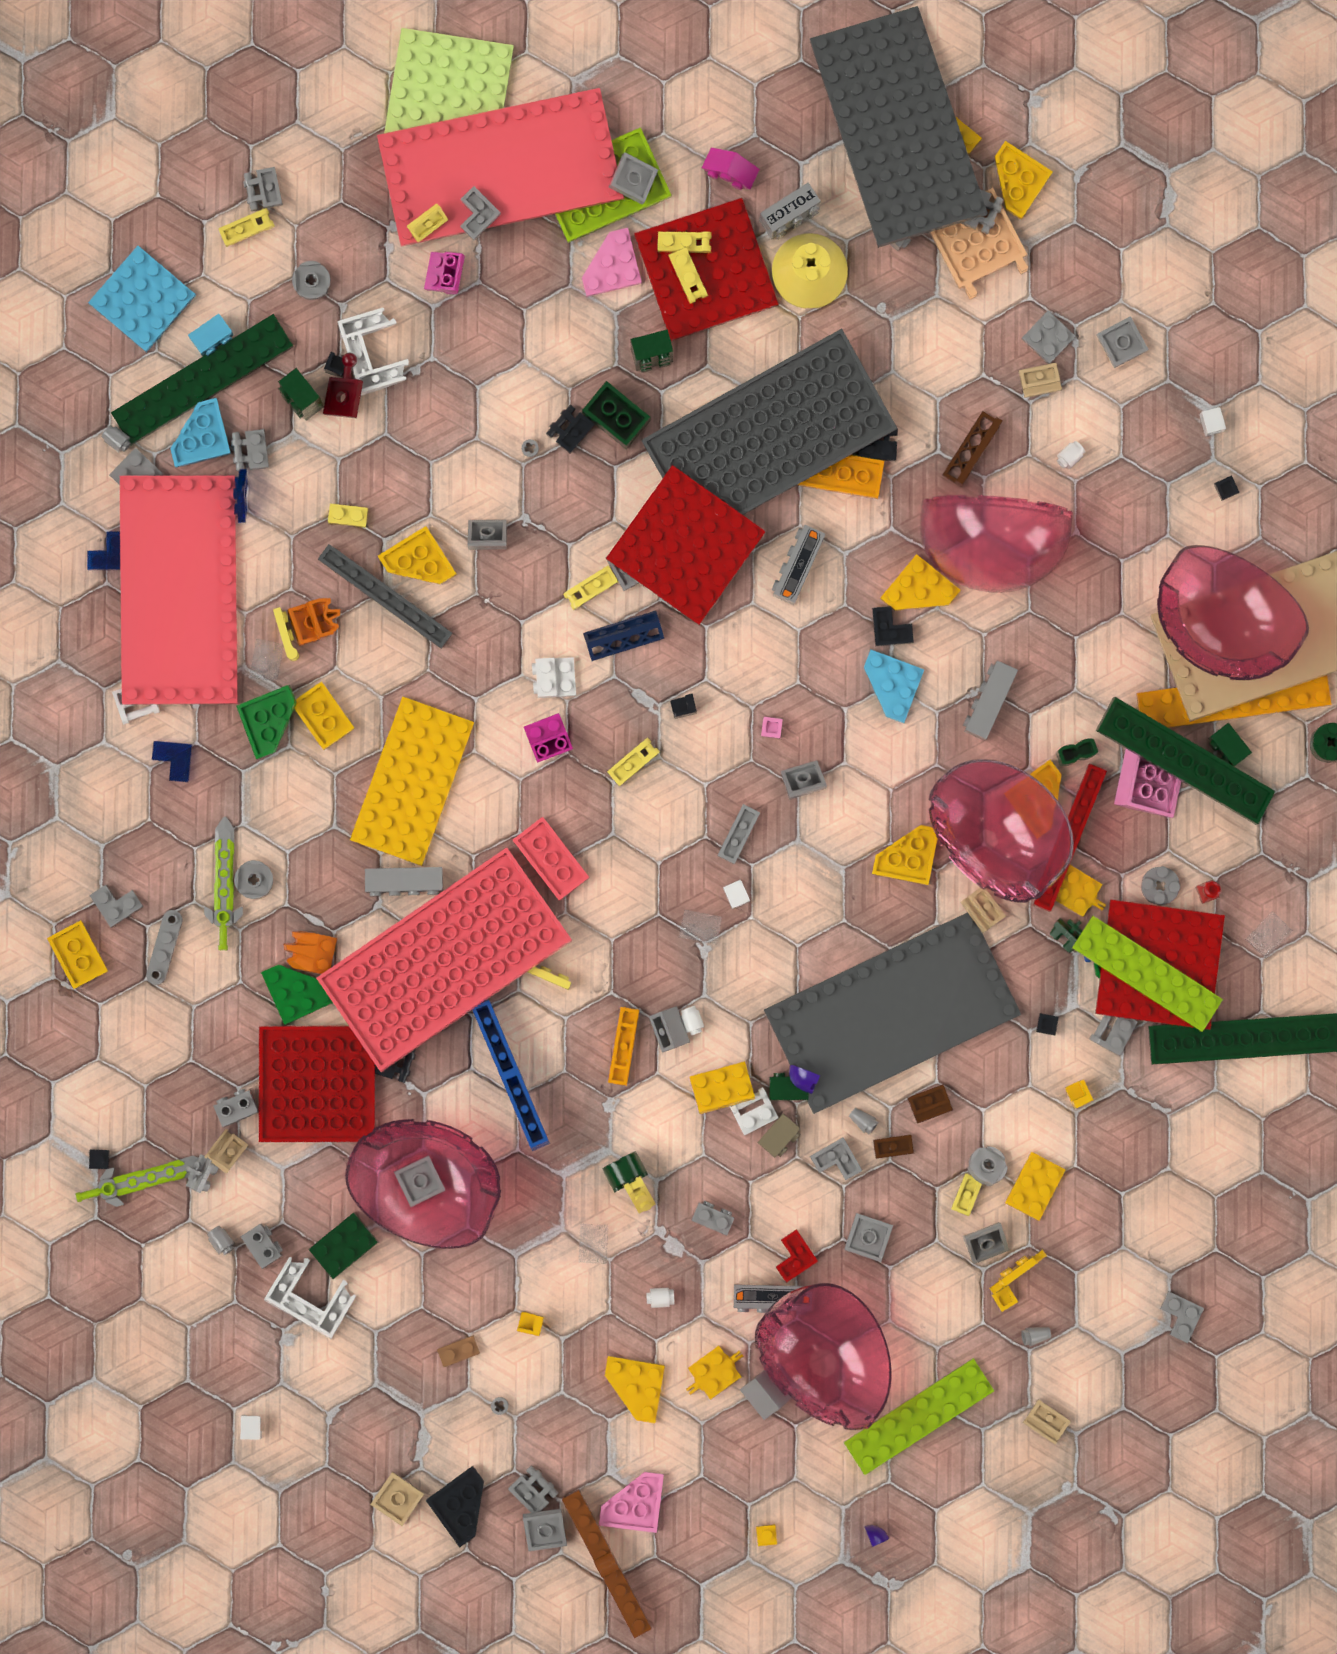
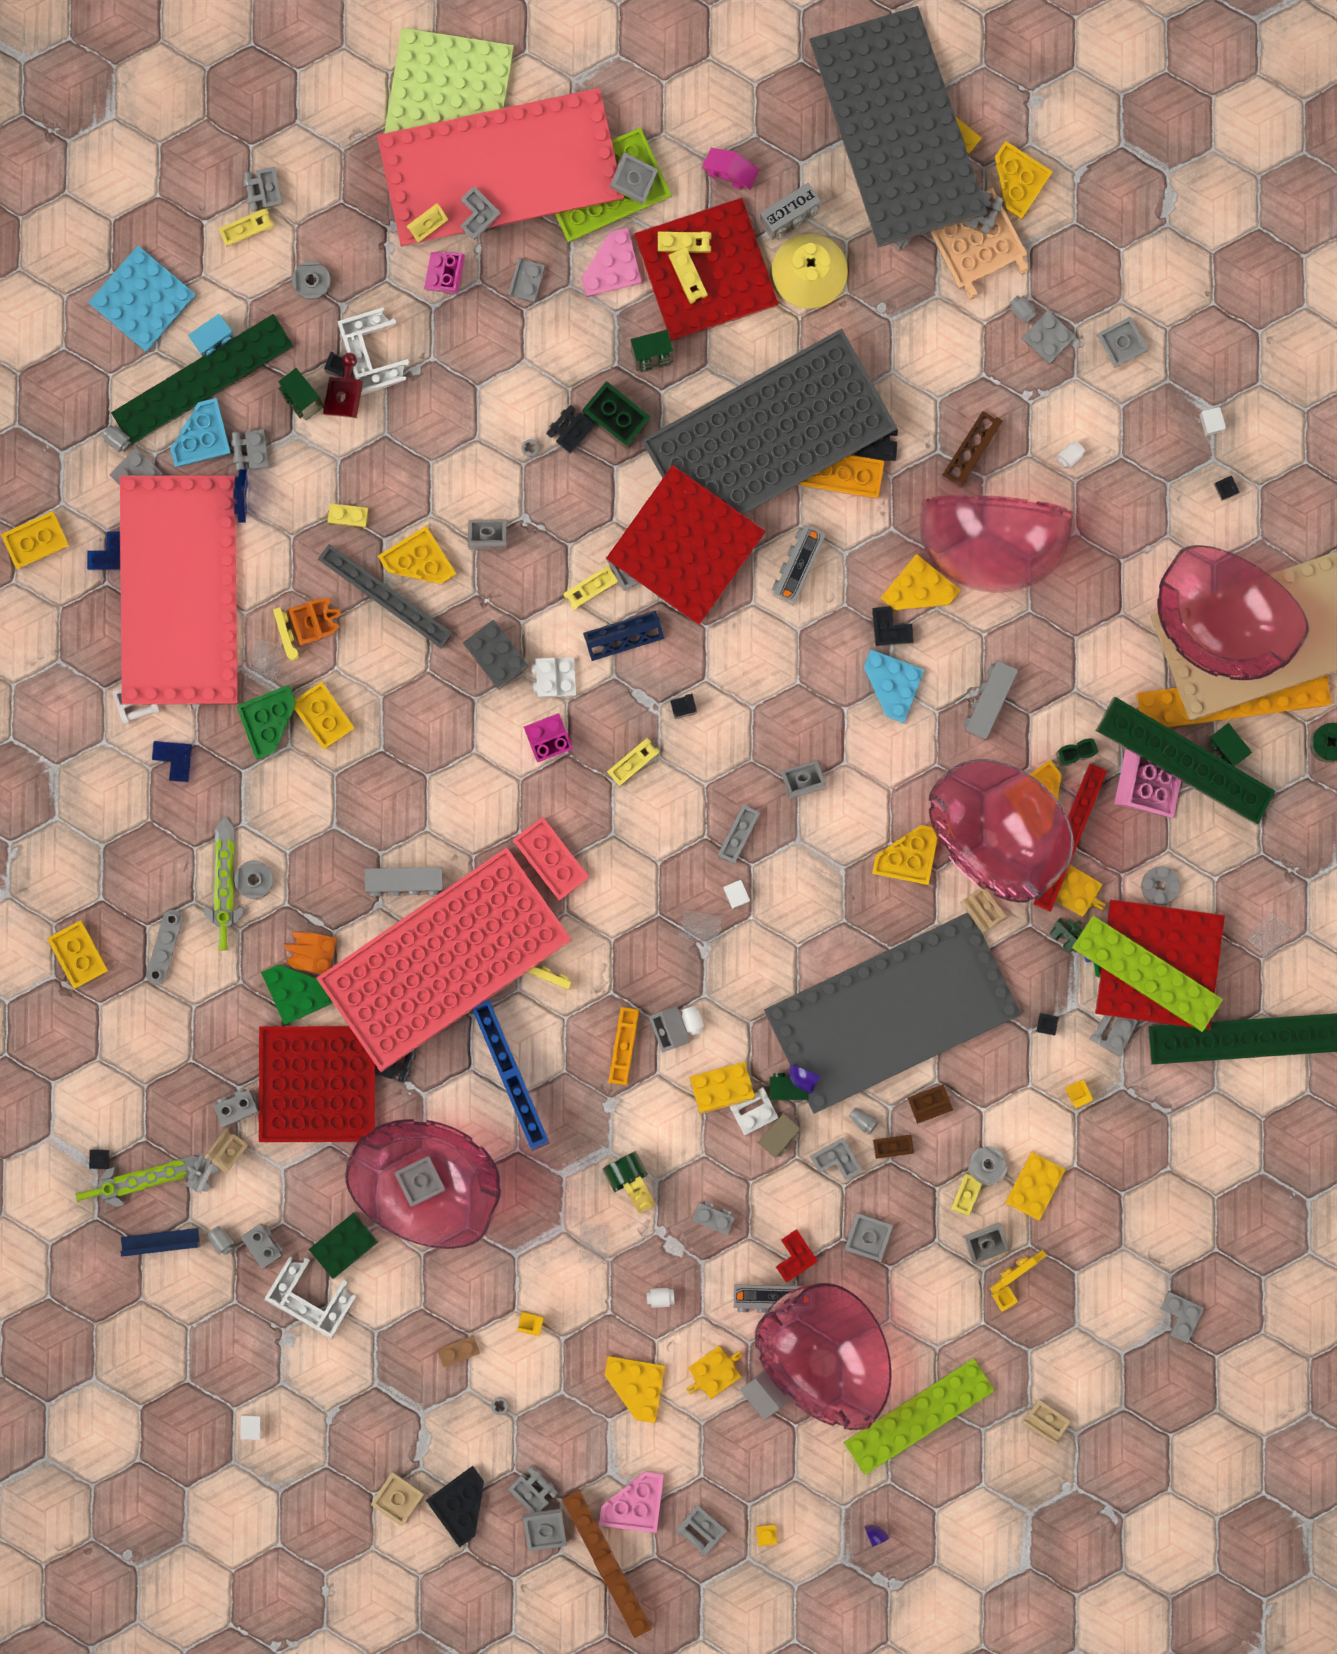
light grey plate [90,885,143,928] -> none
yellow plate [350,696,474,866] -> none
bright pink plate [761,717,783,739] -> none
tan plate [1019,363,1062,398] -> none
light grey cone [1021,1327,1051,1347] -> none
red piece [1195,880,1221,904] -> none
none -> yellow plate [1,511,69,570]
none -> dark blue fence [120,1228,200,1257]
none -> dark grey brick [463,619,529,690]
none -> light grey plate [508,258,545,303]
none -> light grey plate [675,1505,727,1557]
none -> light grey brick [1009,295,1037,323]

